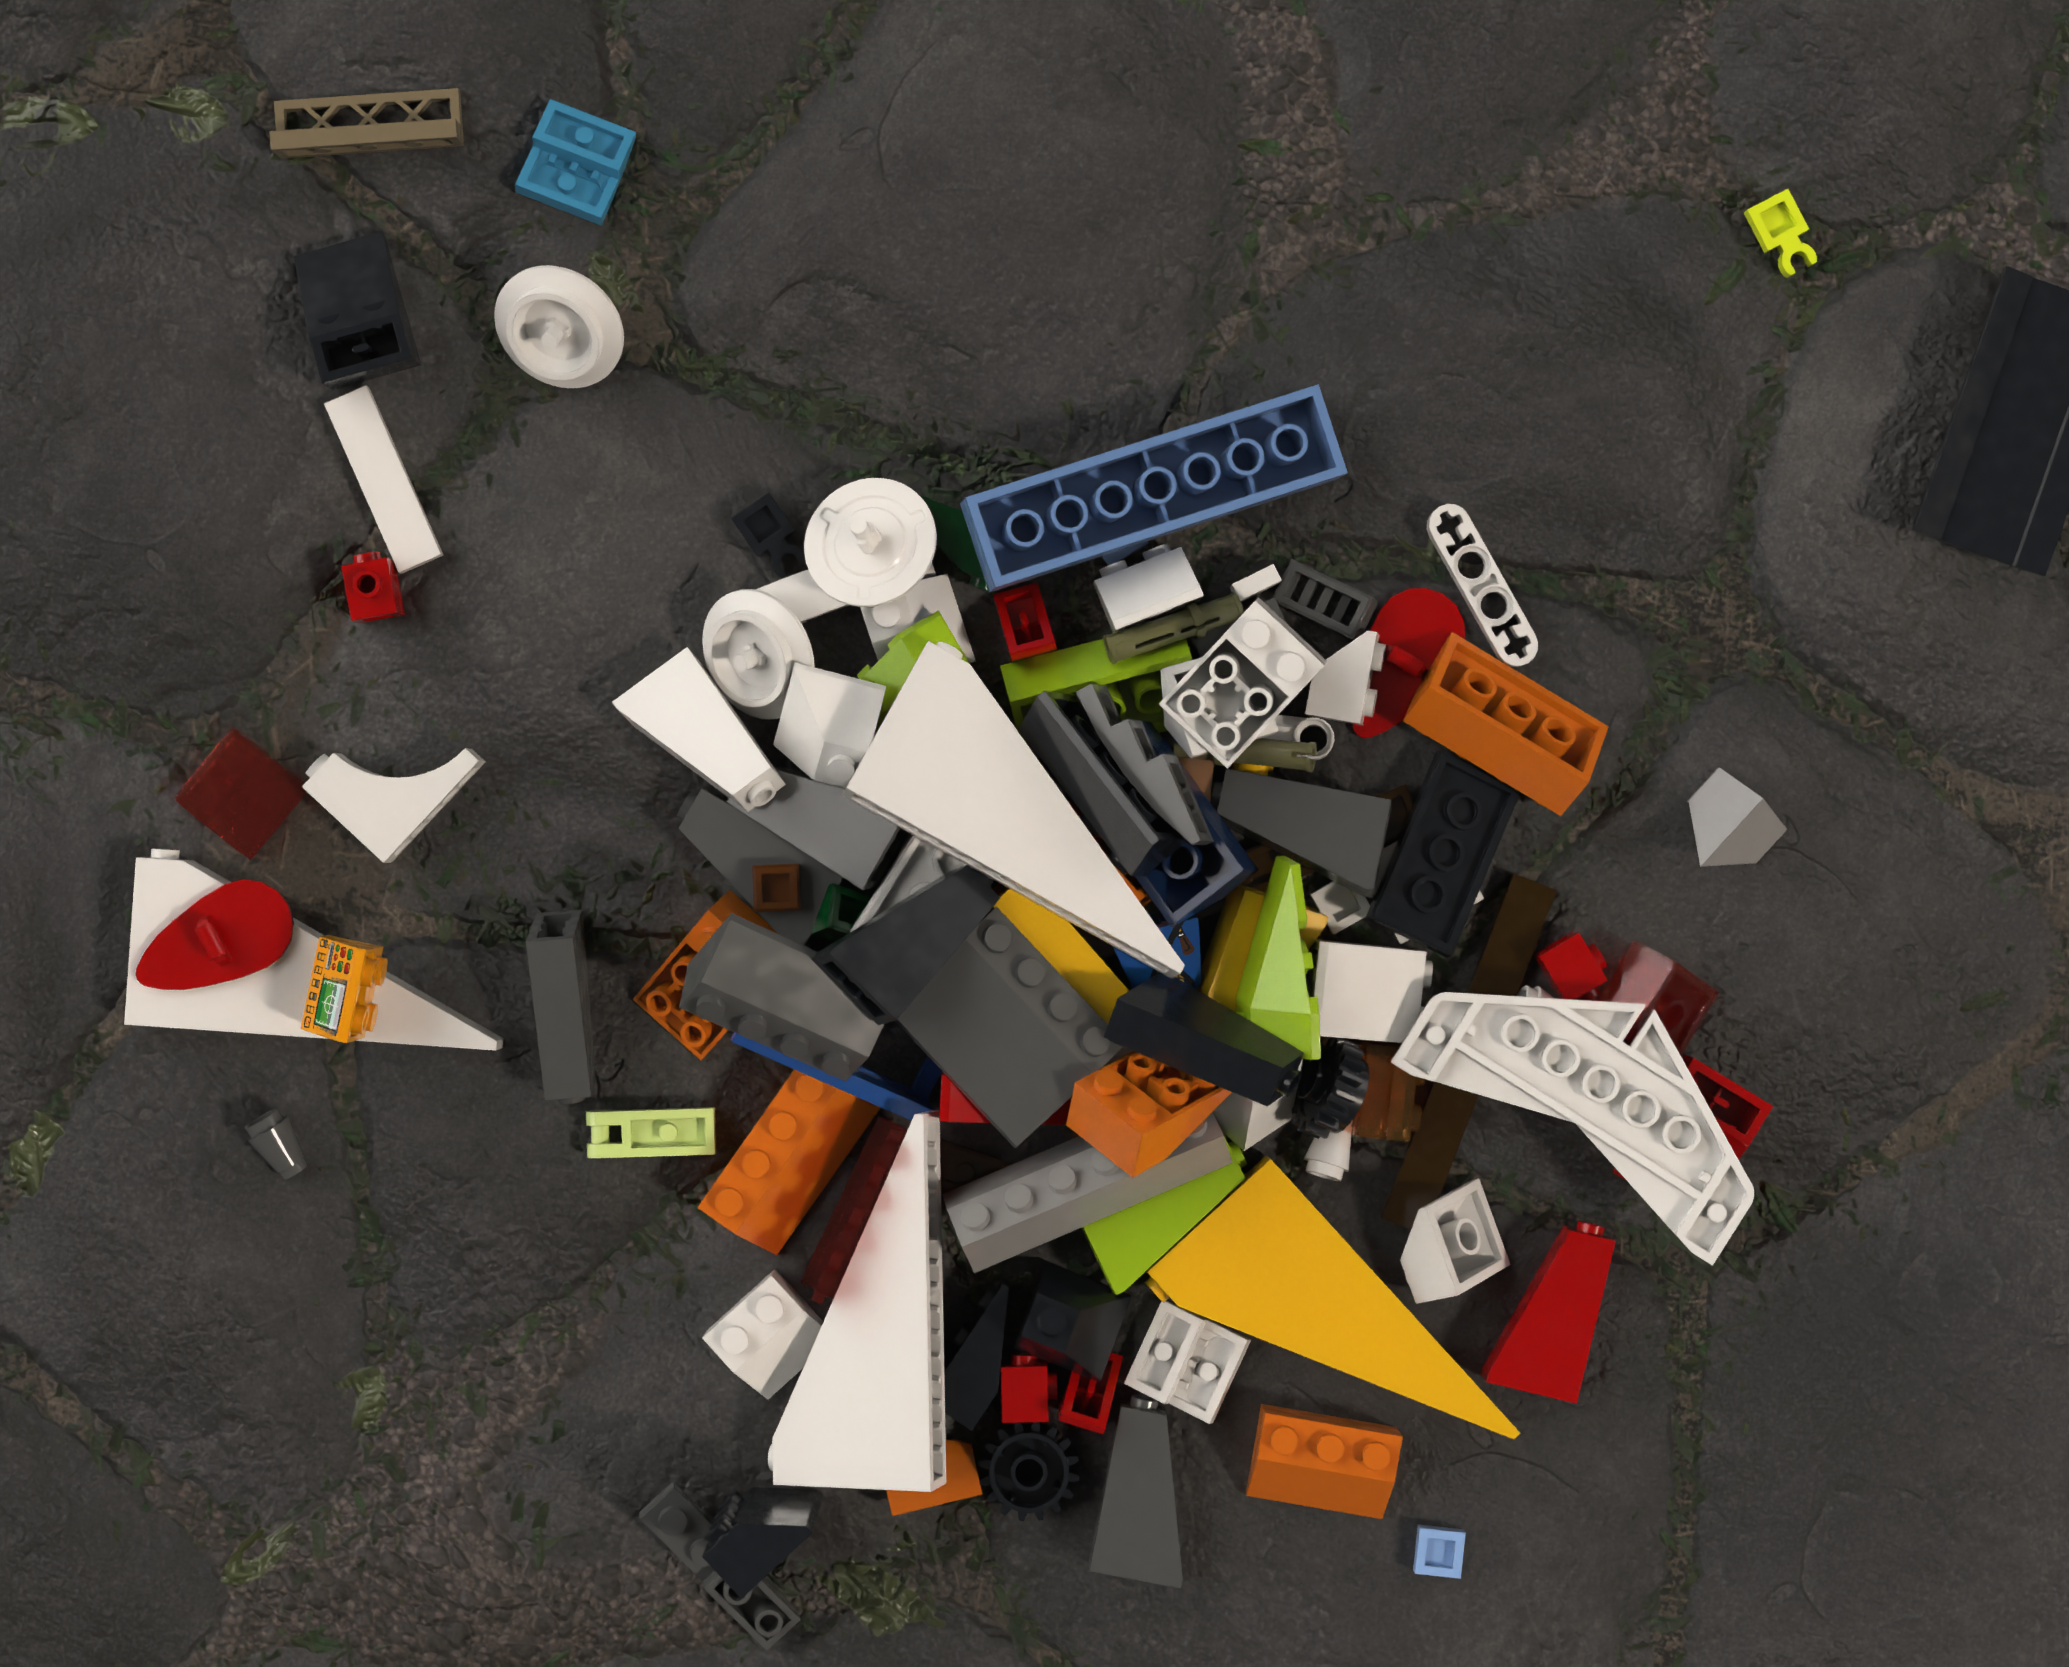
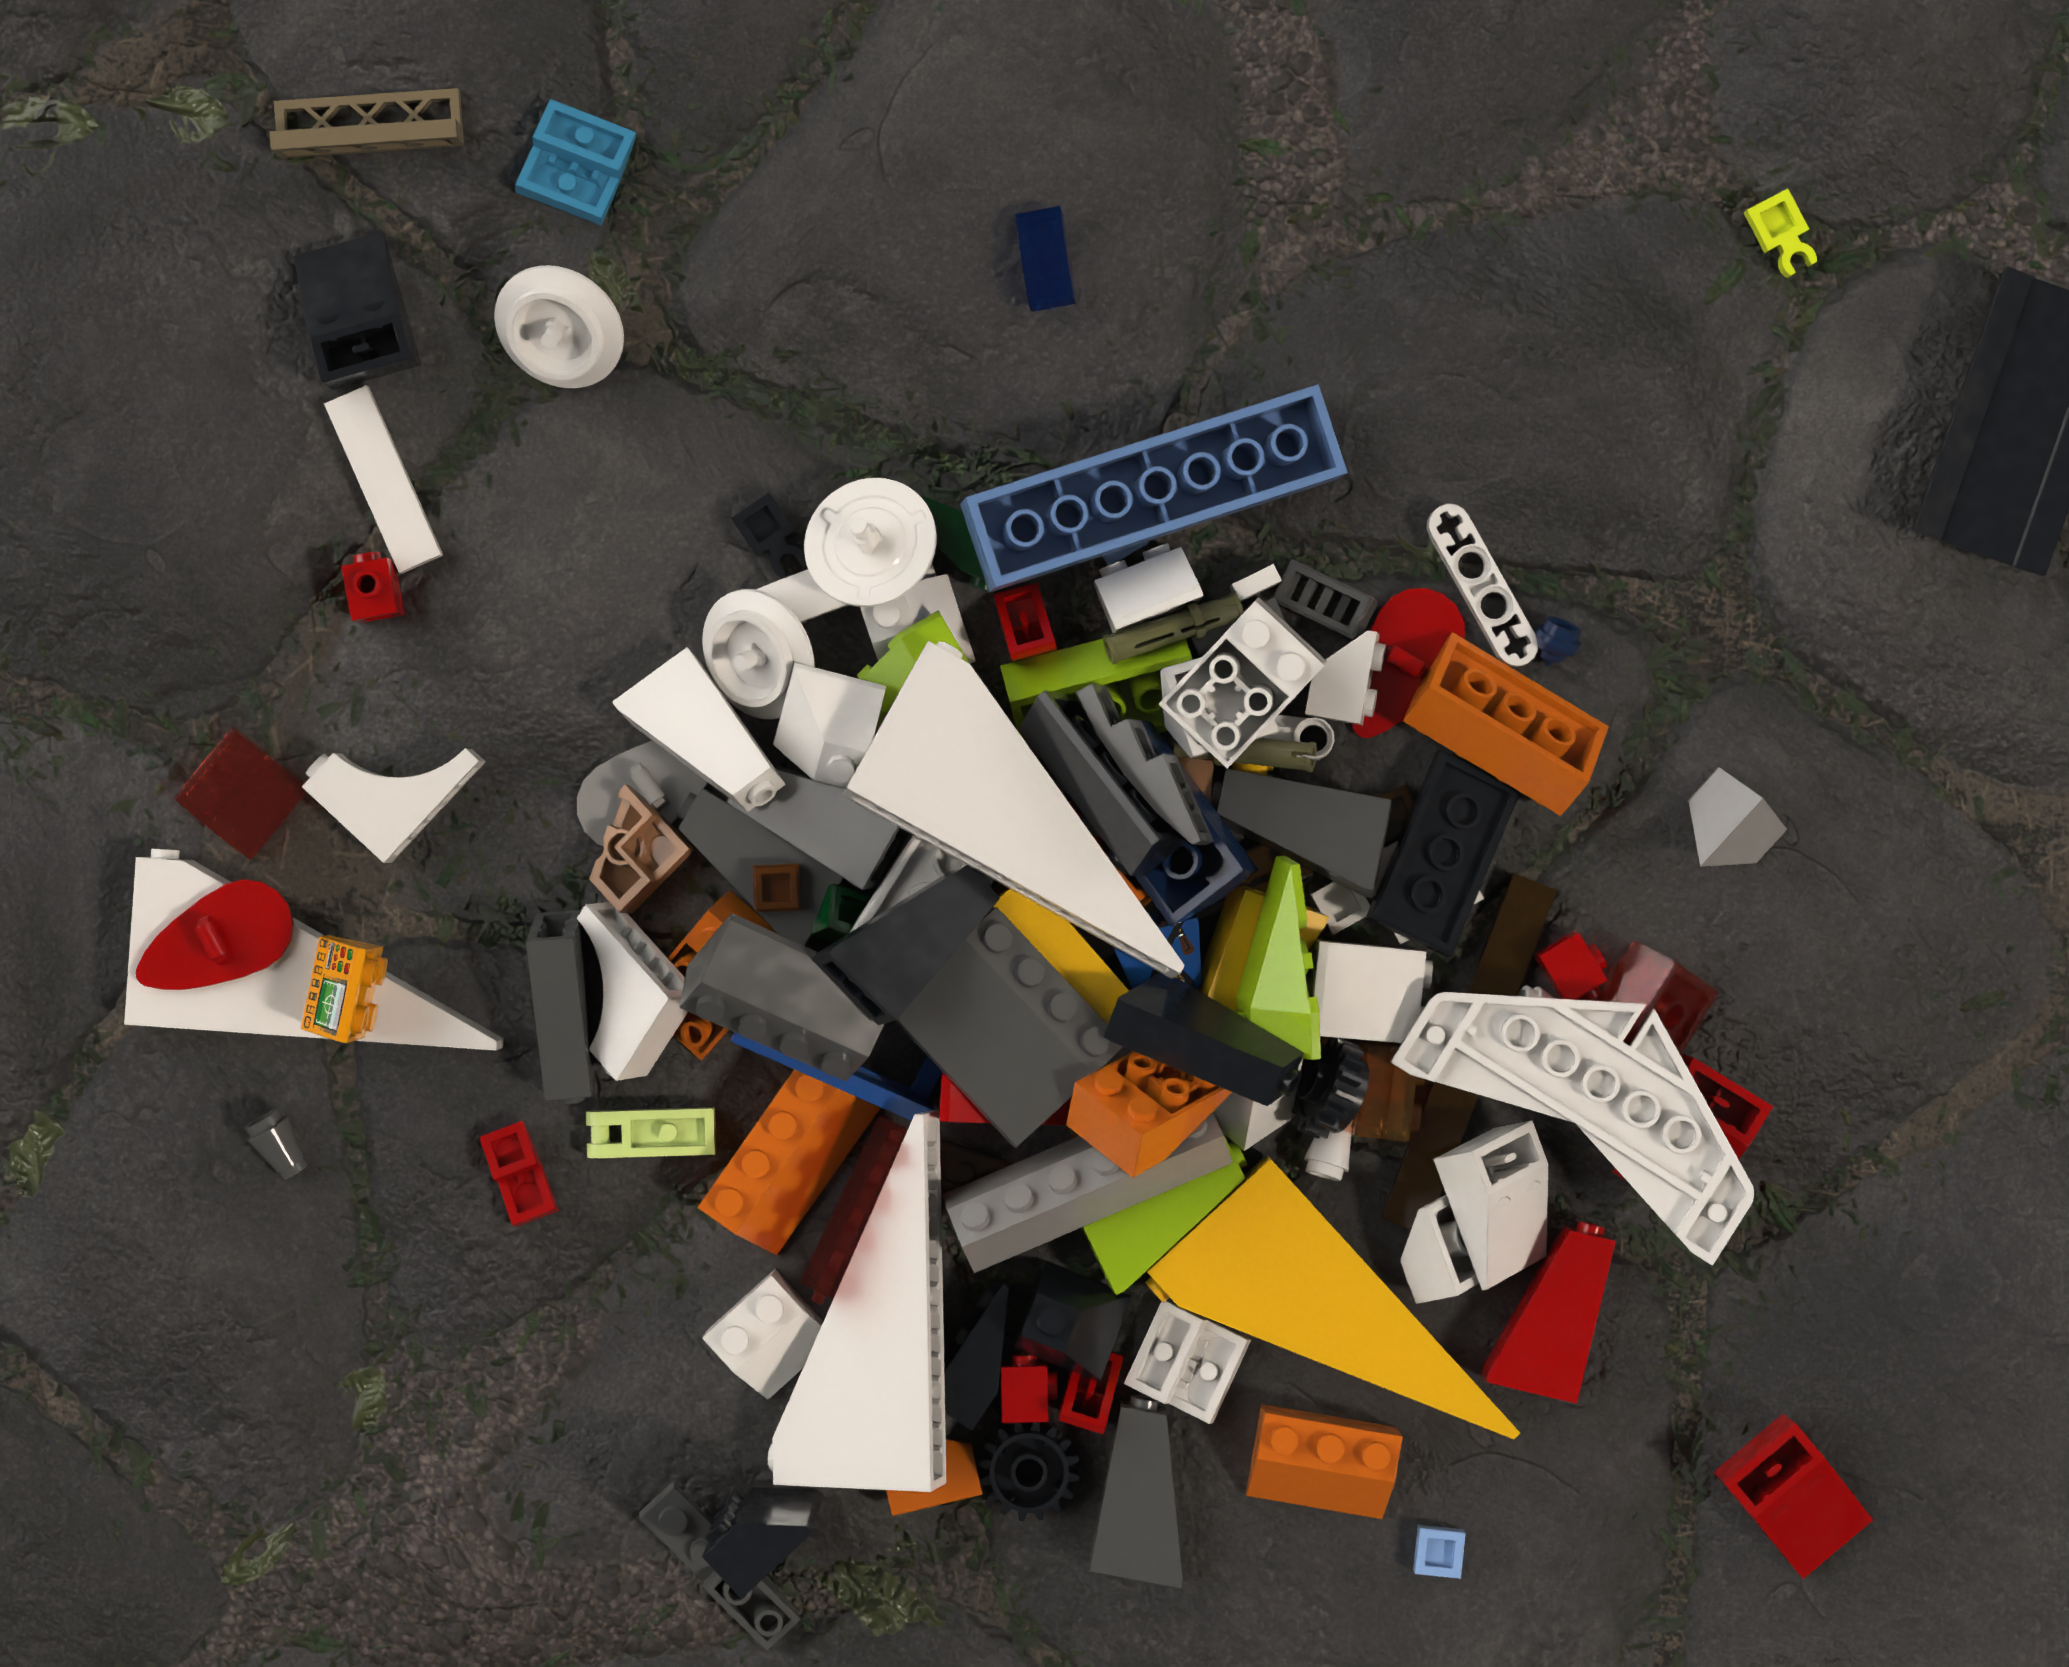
none -> red slope [479,1121,559,1227]
none -> light grey shield [577,741,708,847]
none -> white arch [577,902,688,1081]
none -> medium nougat slope [589,785,695,914]
none -> clear blue slope [1015,206,1076,312]
none -> white slope [1433,1120,1548,1290]
none -> dark blue plate [1535,616,1581,666]
none -> red slope [1713,1413,1873,1579]

